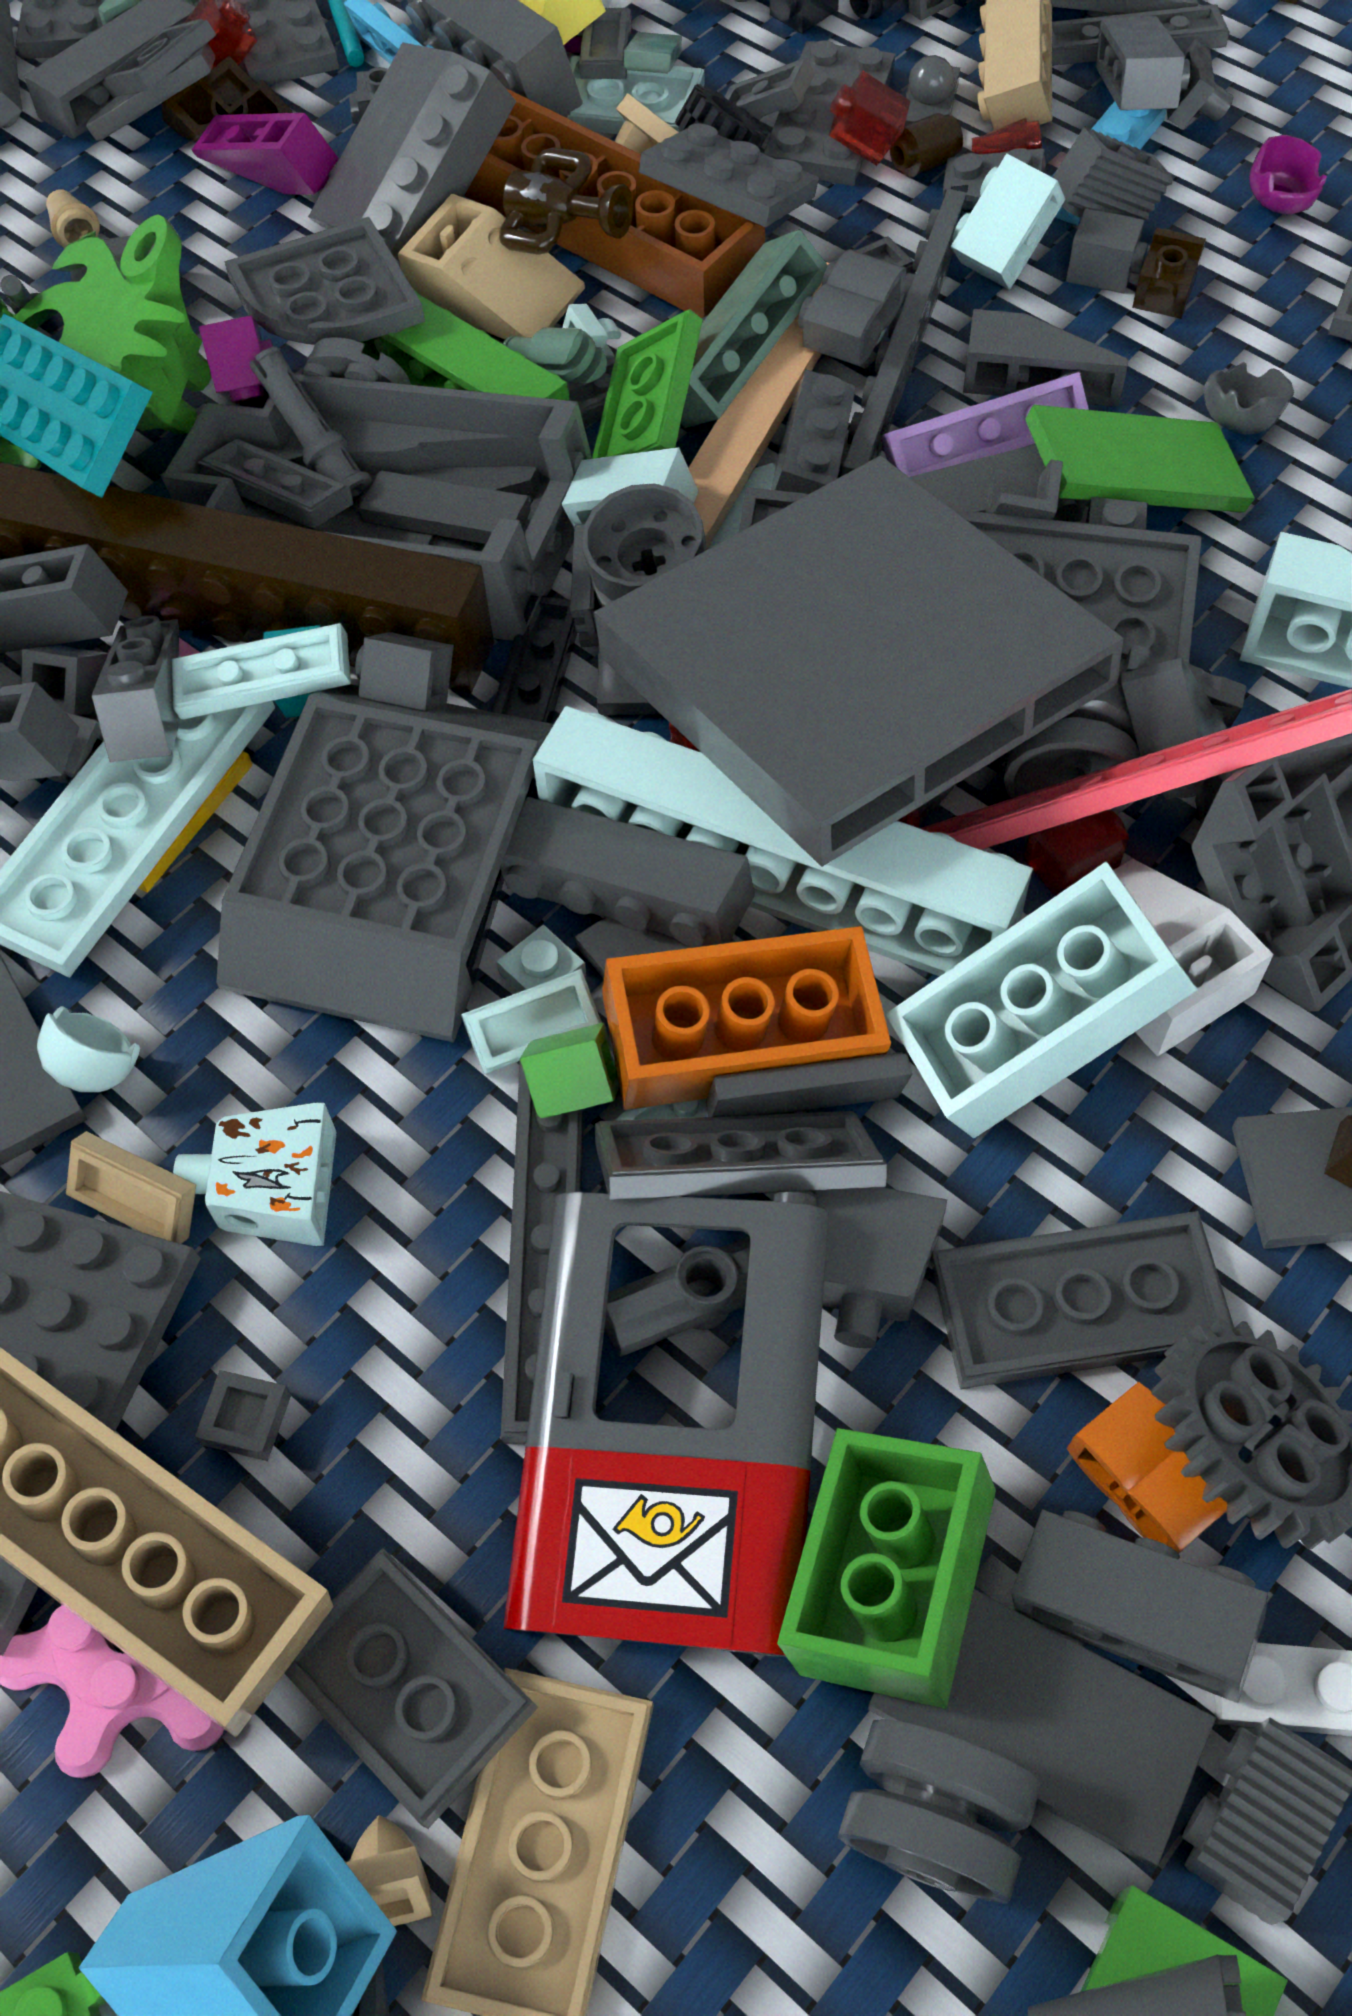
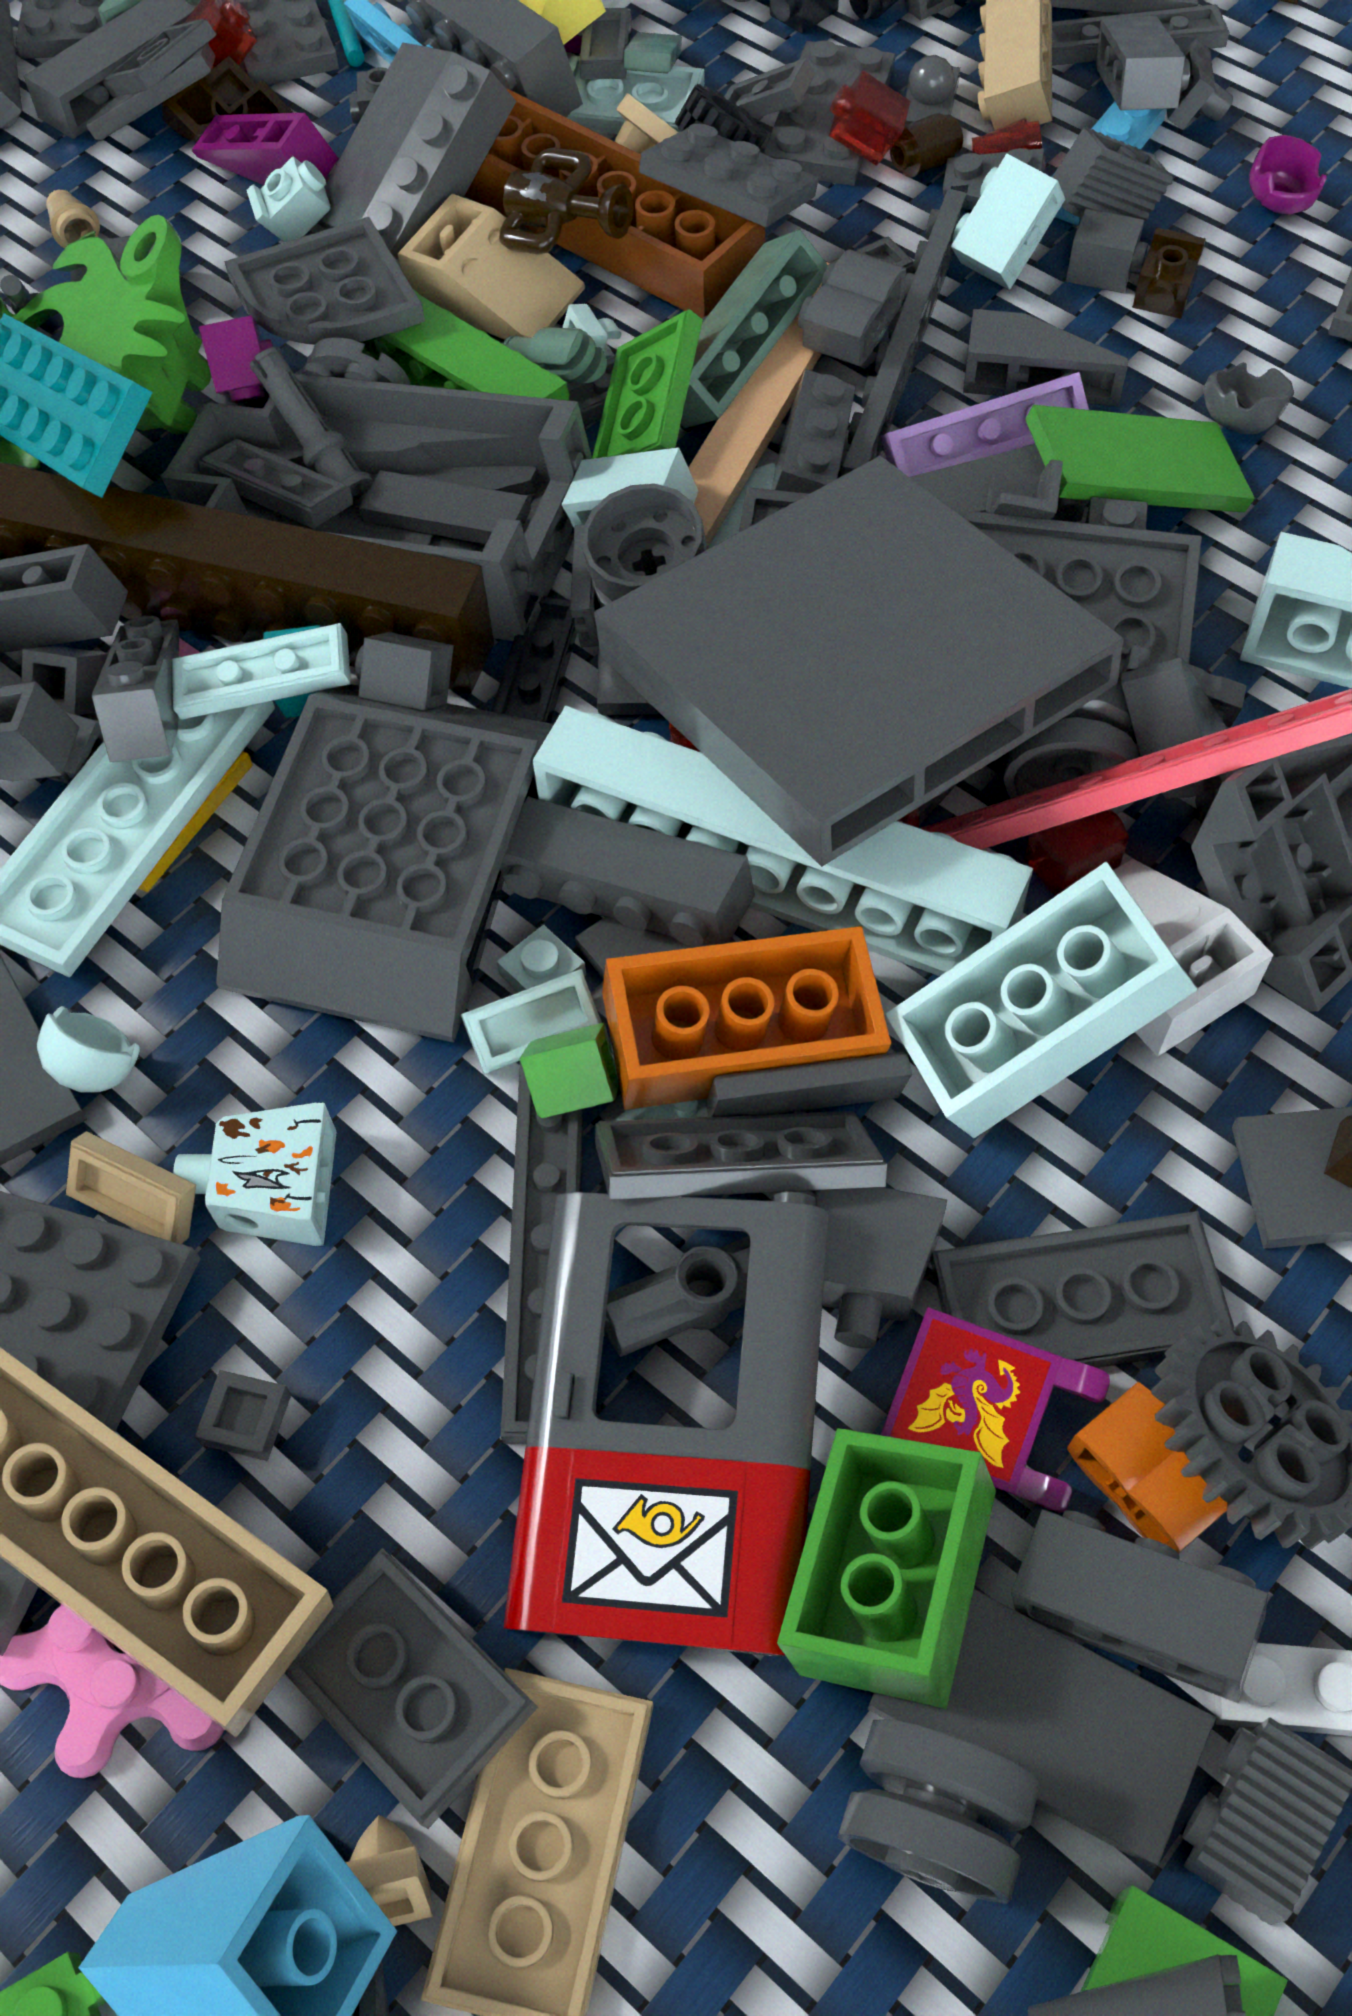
none -> light aqua brick [247,156,331,242]
none -> flag [881,1307,1110,1513]

